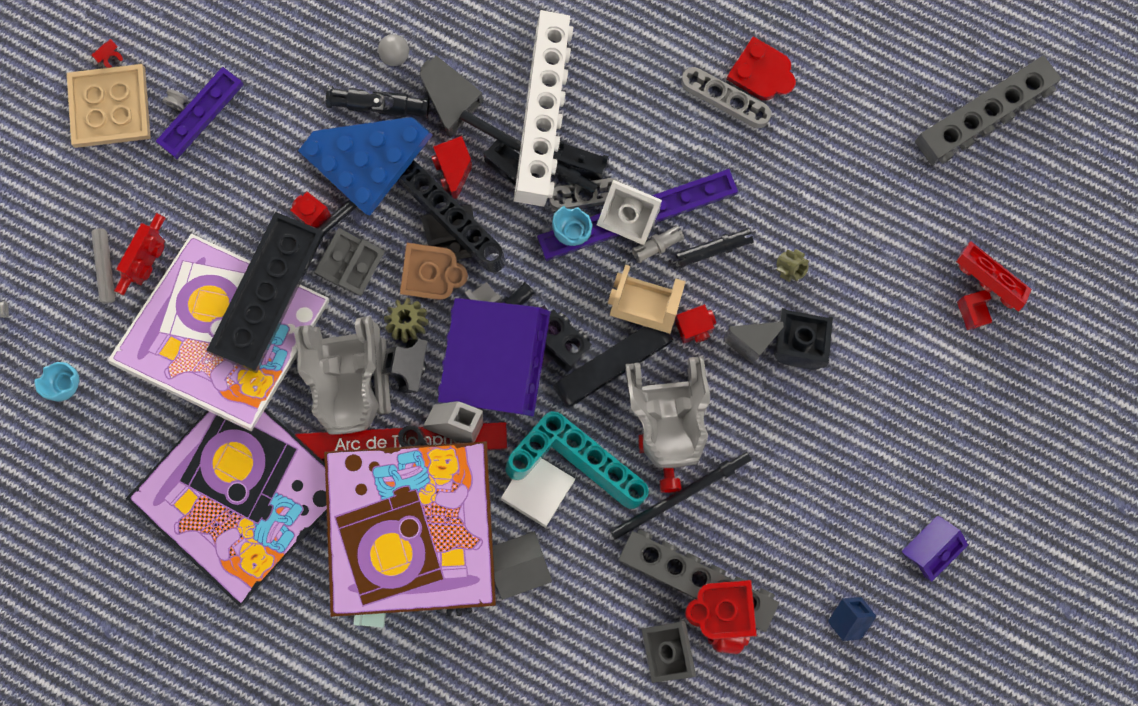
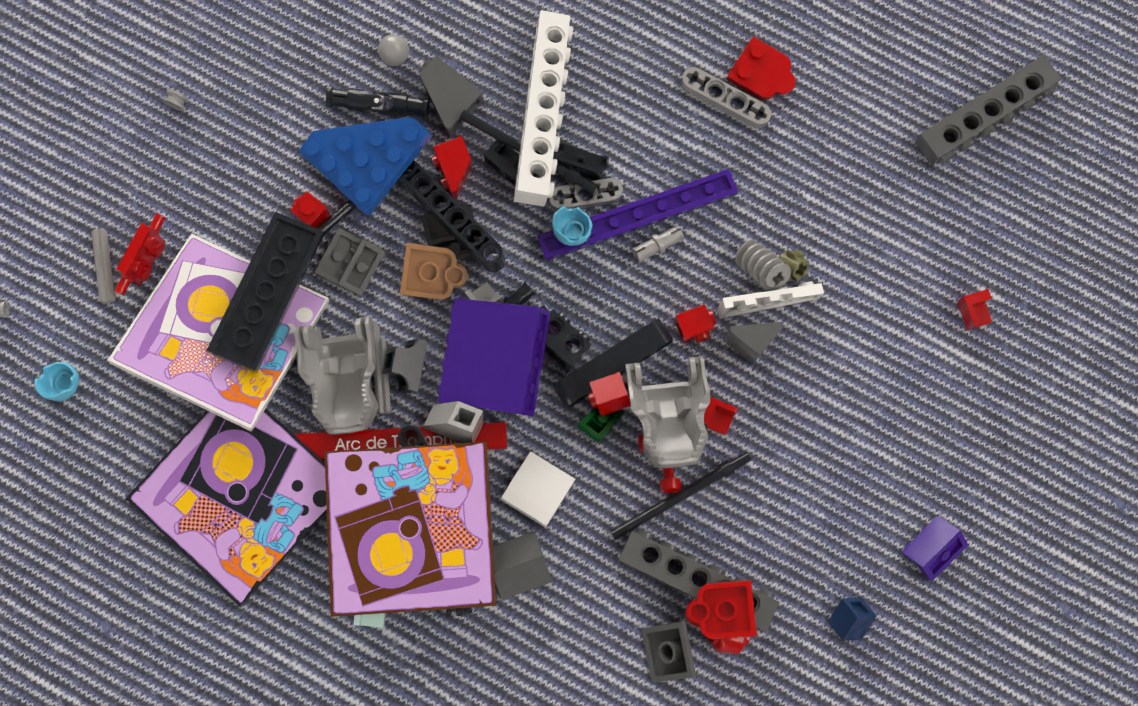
tan plate [67,64,151,148] -> none
red tile [91,39,123,68] -> none
dark purple plate [155,67,244,159] -> none
olive gear [384,298,429,343] -> none
teal beam [505,411,649,509] -> none
white slope [597,180,662,245] -> none
tan panel [608,265,686,333] -> none
black pin [675,228,754,268] -> none
black slope [774,308,833,370] -> none
red plate [956,241,1032,312] -> none
none -> dark green slope [577,407,625,445]
none -> brick [588,372,630,416]
none -> red panel [704,397,738,435]
none -> white wing [717,281,824,319]
none -> light grey piece [735,240,791,291]

